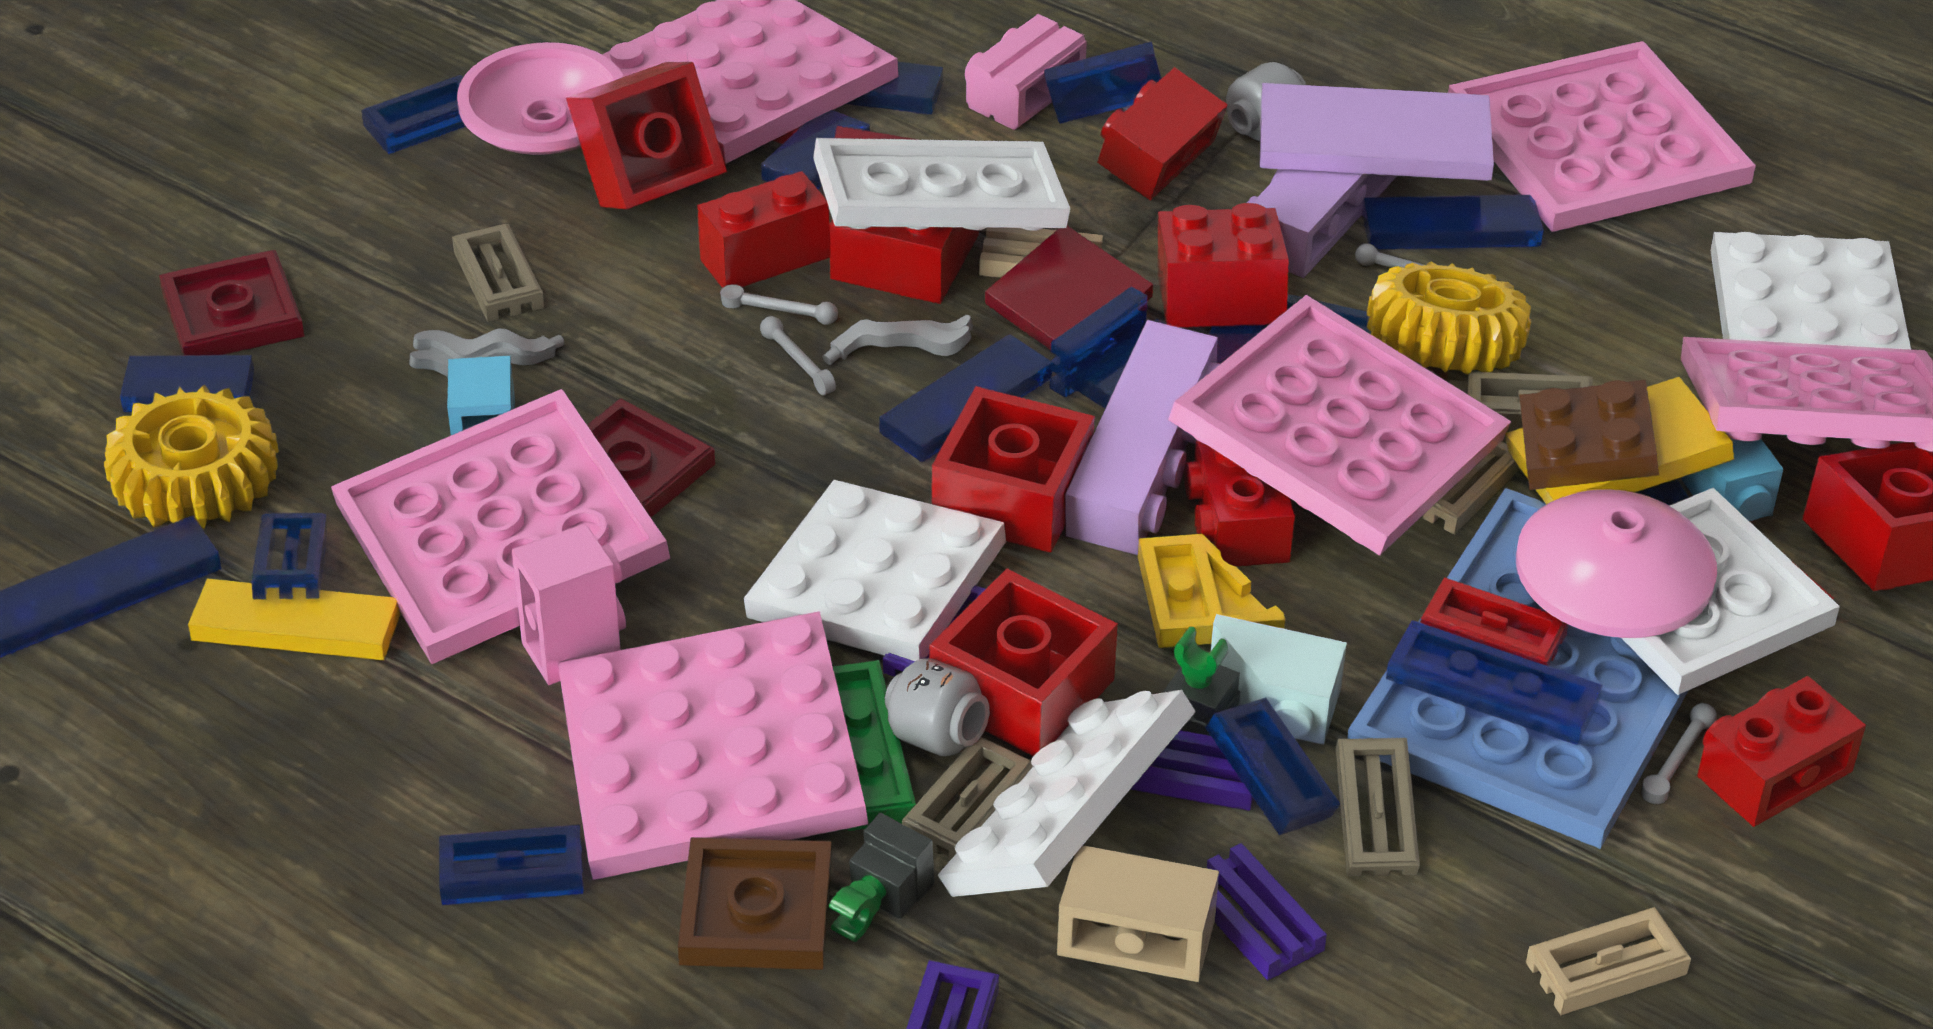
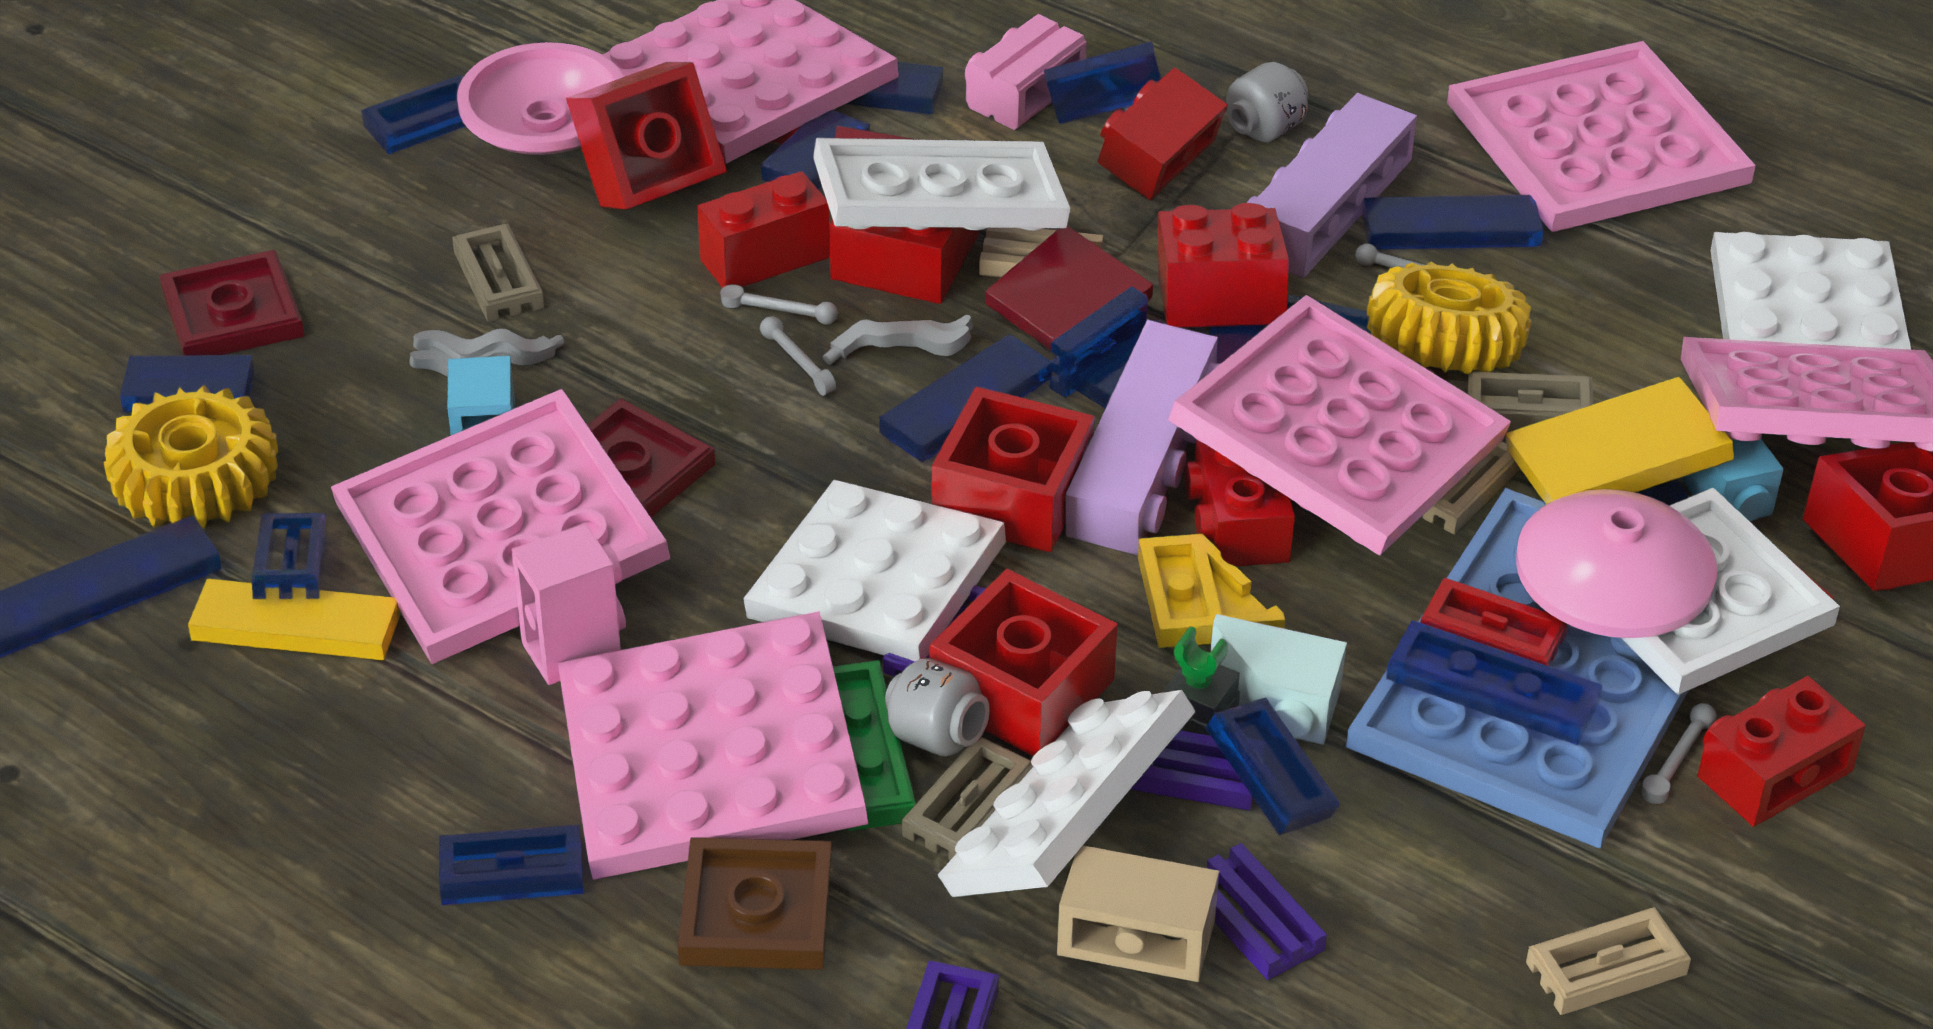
pearl dark grey piece [829,813,934,942] -> none
lavender tile [1260,83,1494,181] -> none
dark tan tile [1335,738,1420,876] -> none
reddish brown plate [1519,380,1659,490] -> none

